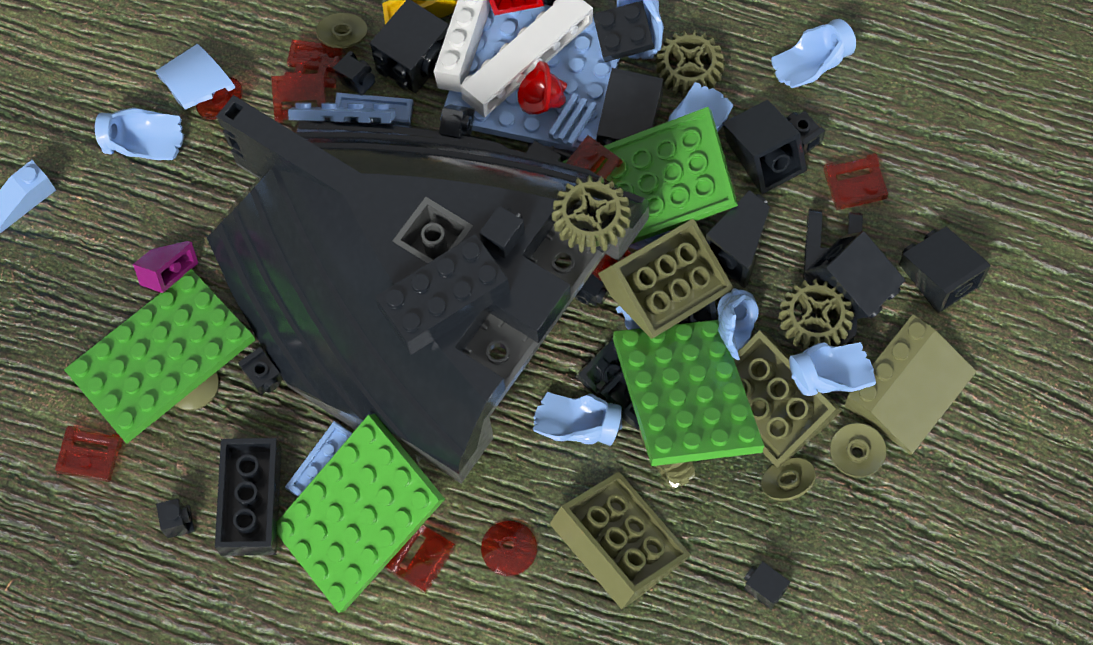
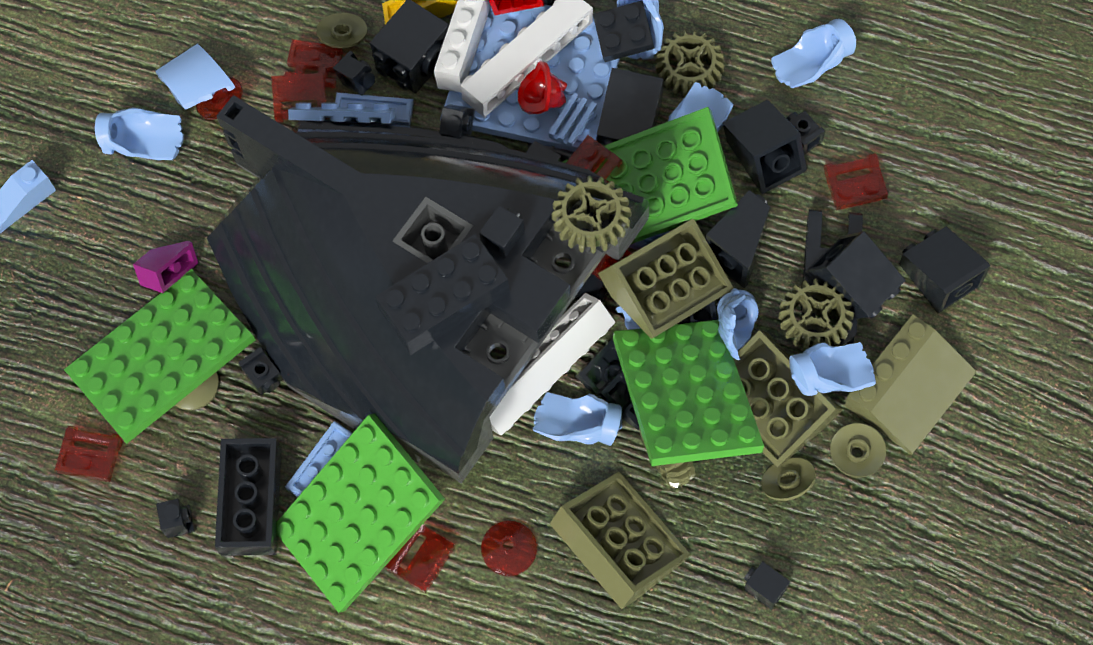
none -> white brick [490,293,615,436]

